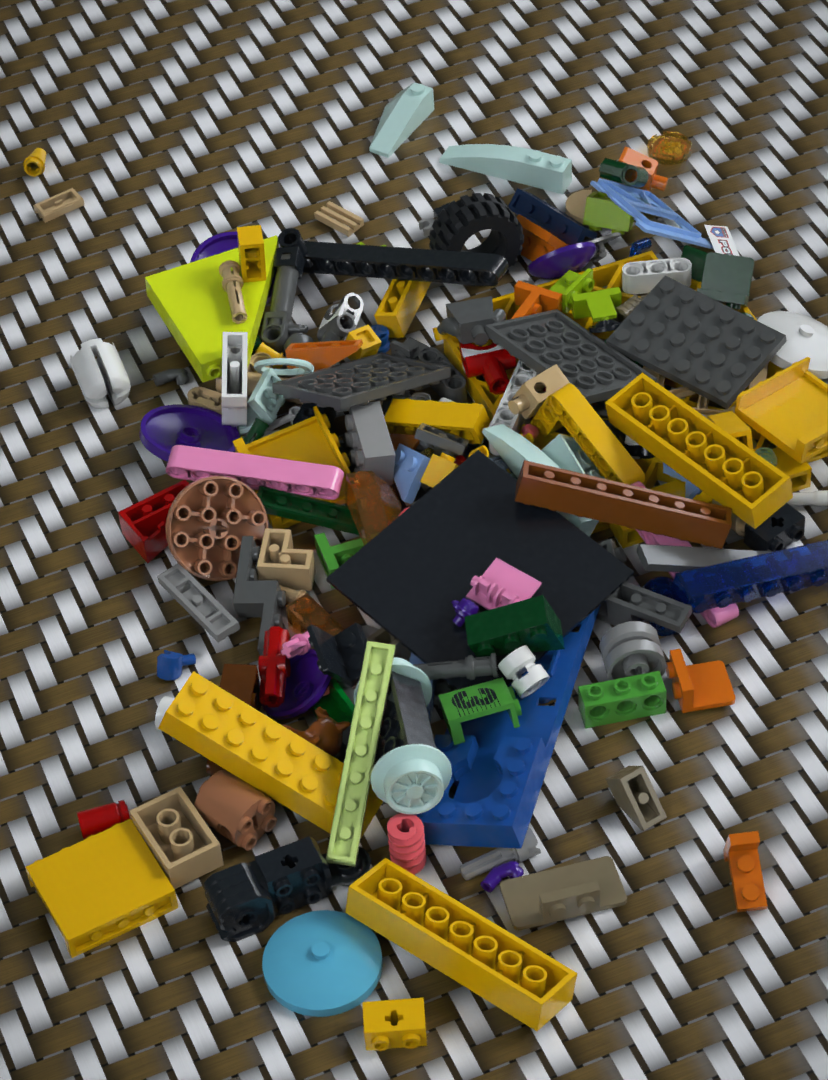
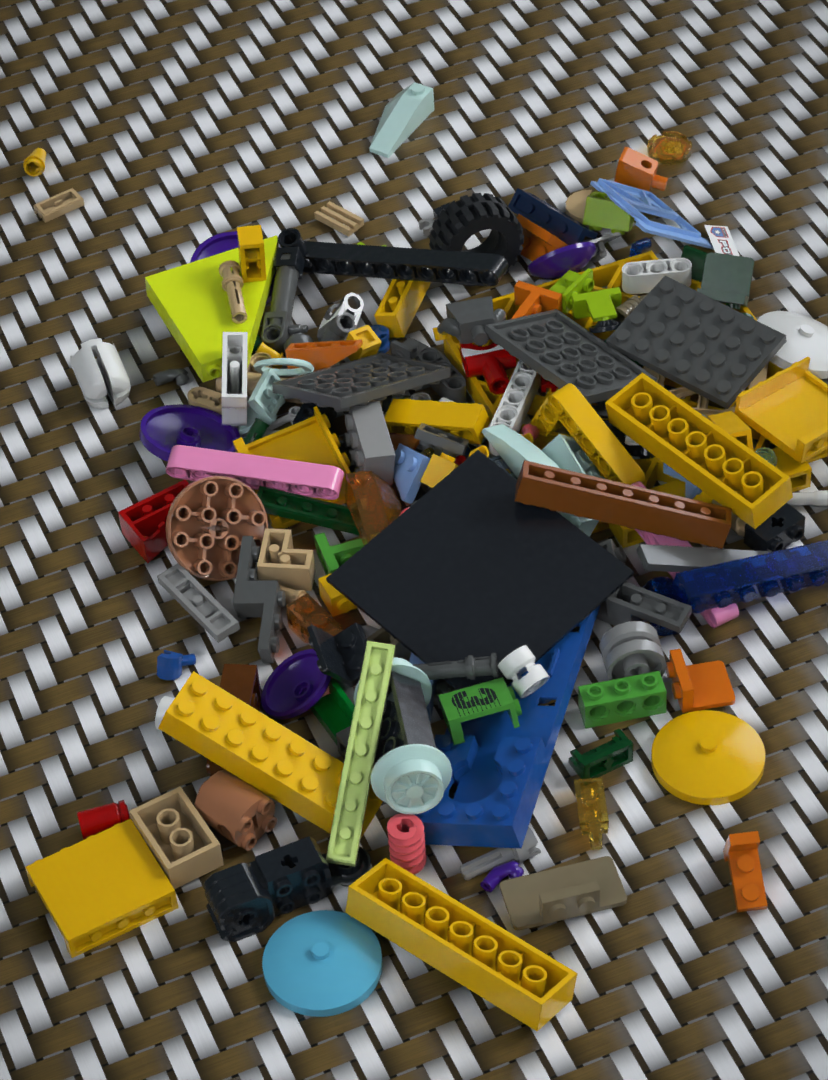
red piece [258,626,291,708] -> none
bright pink axle [281,631,312,658] -> none
dark orange hair [282,706,351,757] -> none
yellow brick [362,997,427,1051] -> none
light aqua slope [439,144,572,194] -> none
dark purple plant [451,598,479,627] -> none
dark green wedge [465,595,565,657] -> none
bright pink hinge [466,557,542,610] -> none
tan torso [508,364,570,419] -> none
dark green piece [599,158,649,188] -> none
dark tan slope [606,766,667,831] -> none
none -> yellow brick [318,573,357,617]
none -> dark green hinge [569,729,633,784]
none -> clear yellow hinge [574,778,609,850]
none -> yellow dish [651,710,765,805]

